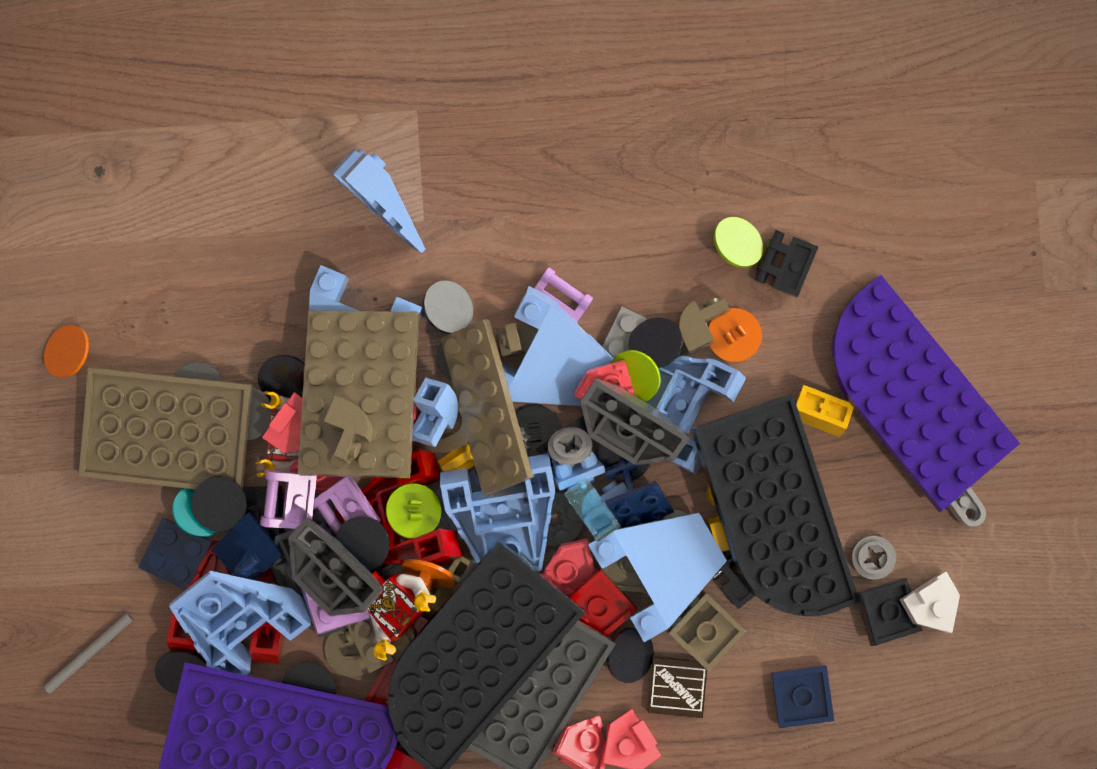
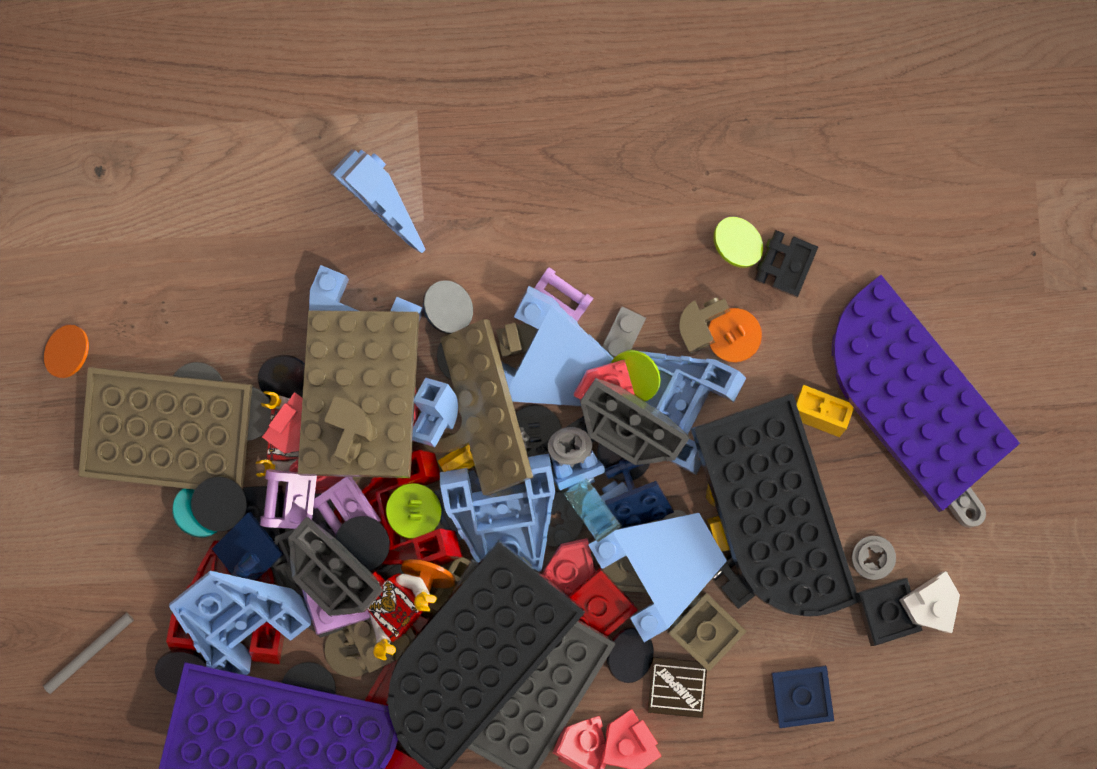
dark blue plate [138,518,213,590] -> none
black piece [629,318,683,368] -> none

